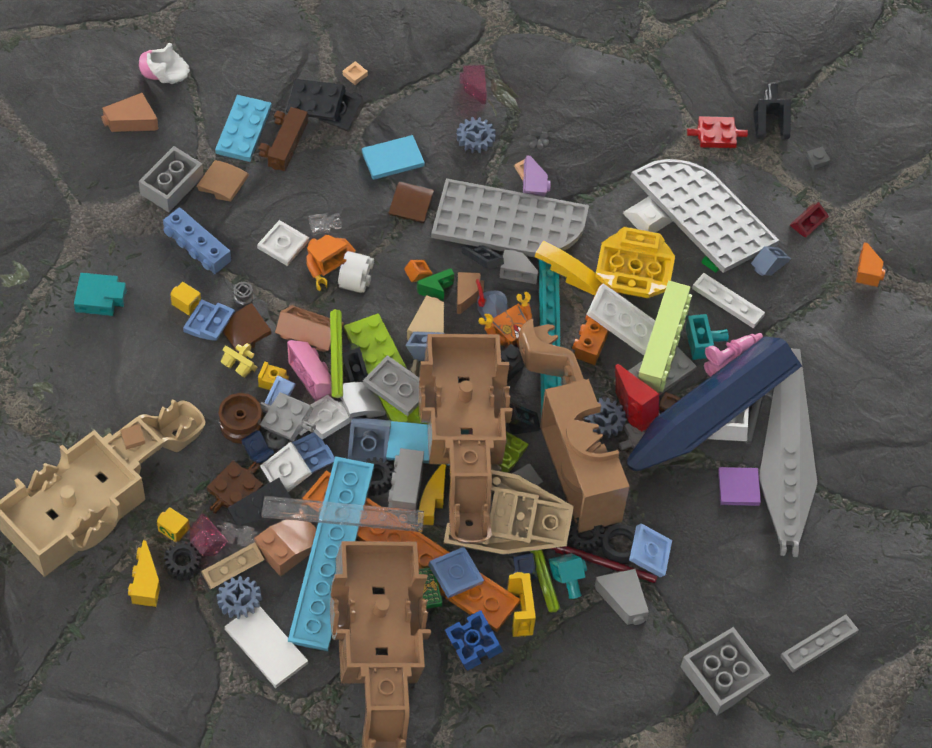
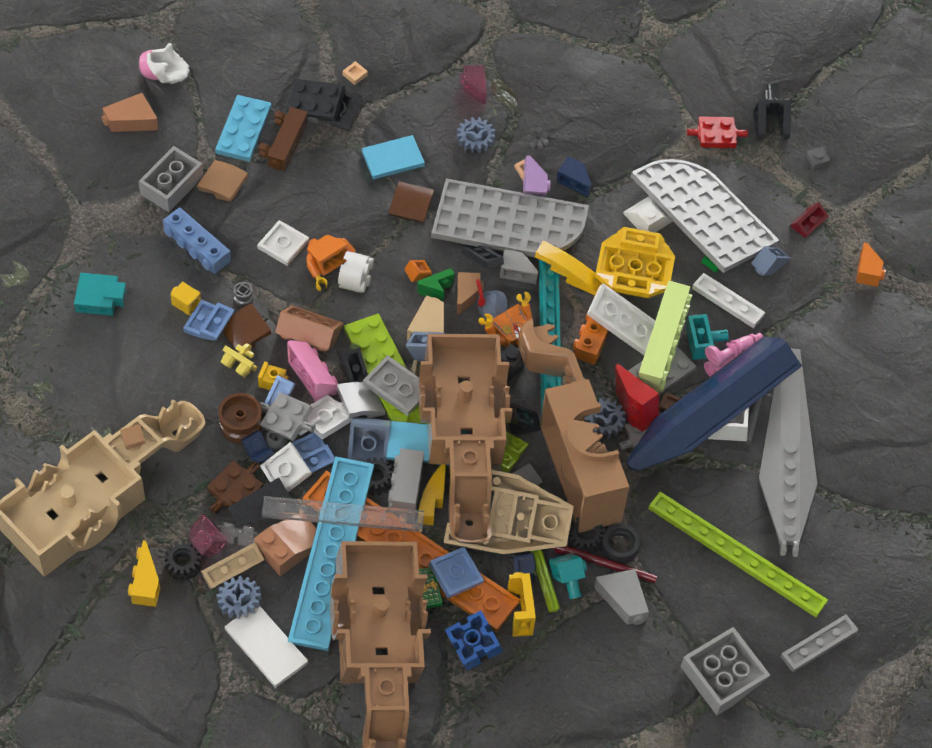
yellow brick [157,507,190,542] -> none
clear plate [308,213,342,235] -> none
lime axle [330,309,343,398] -> none
light blue tile [629,524,672,577] -> none
medium lavender tile [718,467,761,506] -> none
none -> dark blue slope [556,156,591,197]
none -> lime plate [649,492,828,618]

